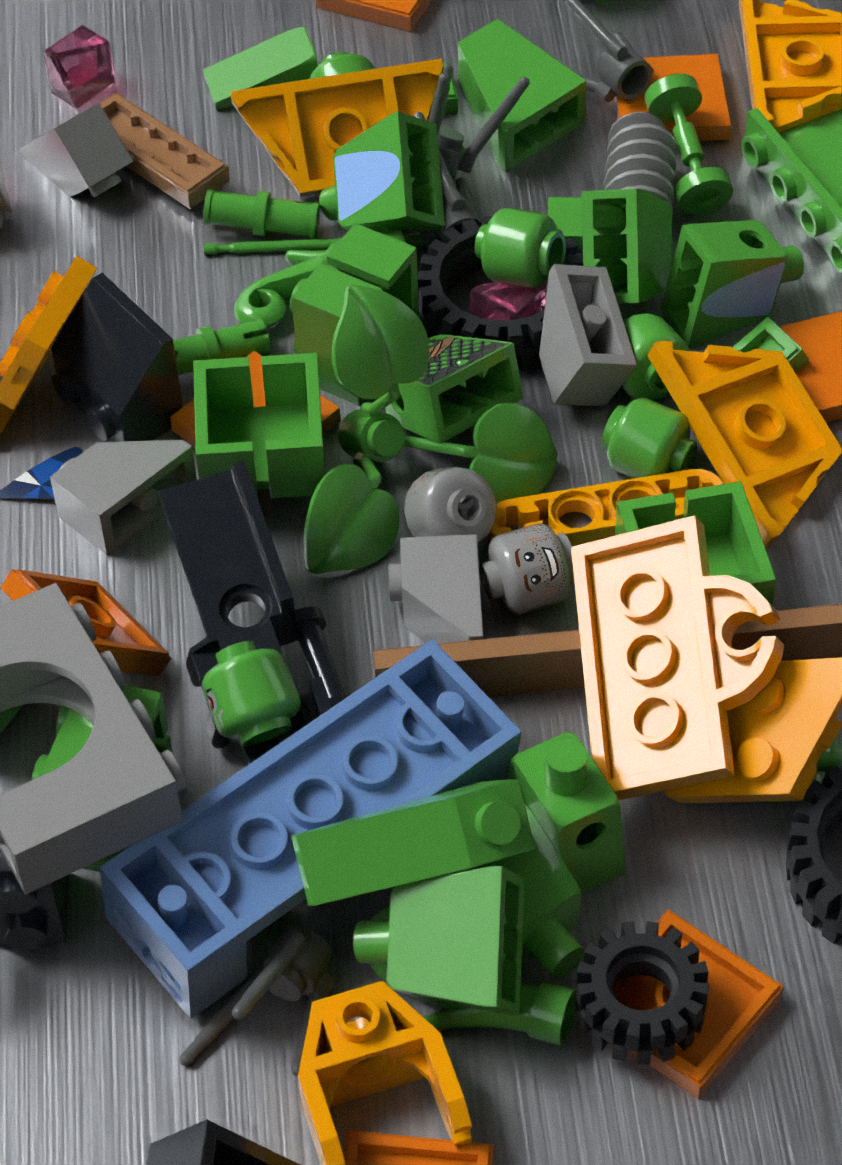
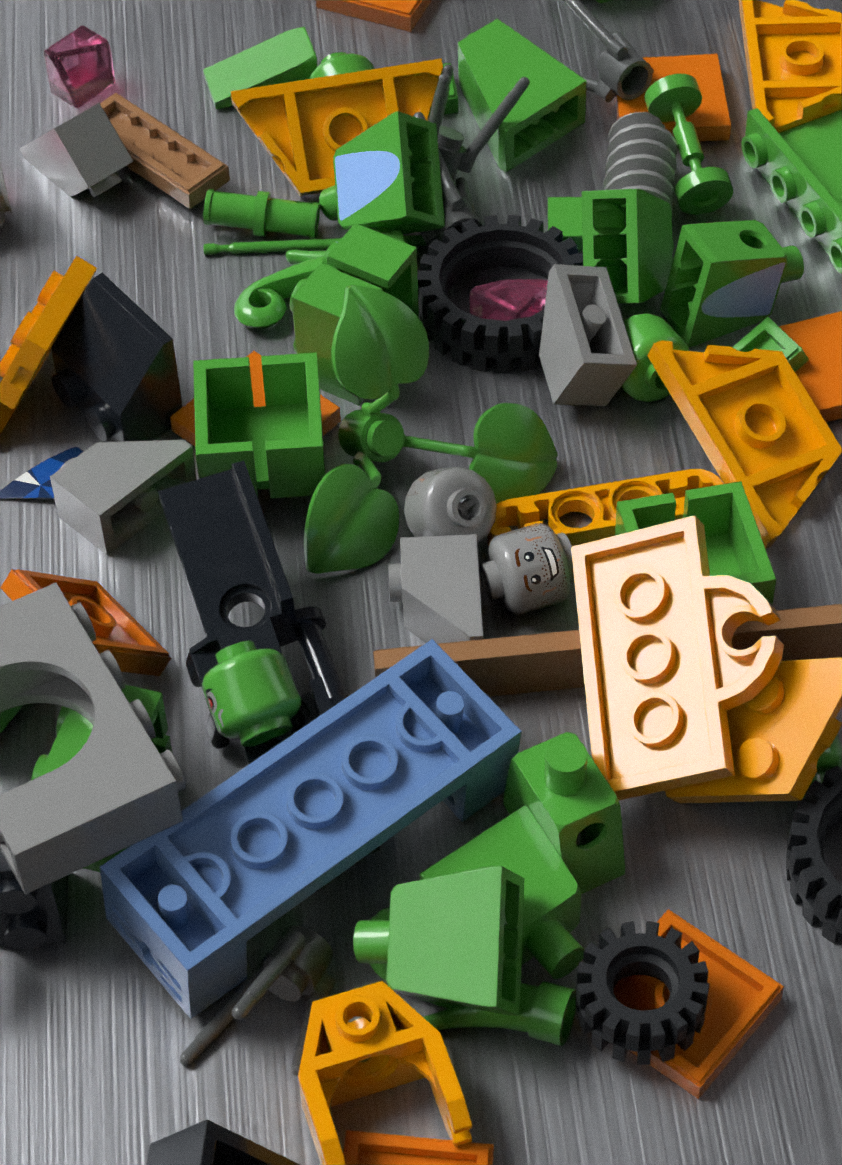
bright green pin [173,318,271,375] -> none
bright green slope [291,779,535,906] -> none
bright green torso [385,334,524,444] -> none
bright green head [475,208,566,289] -> none
bright green head [601,398,697,478] -> none

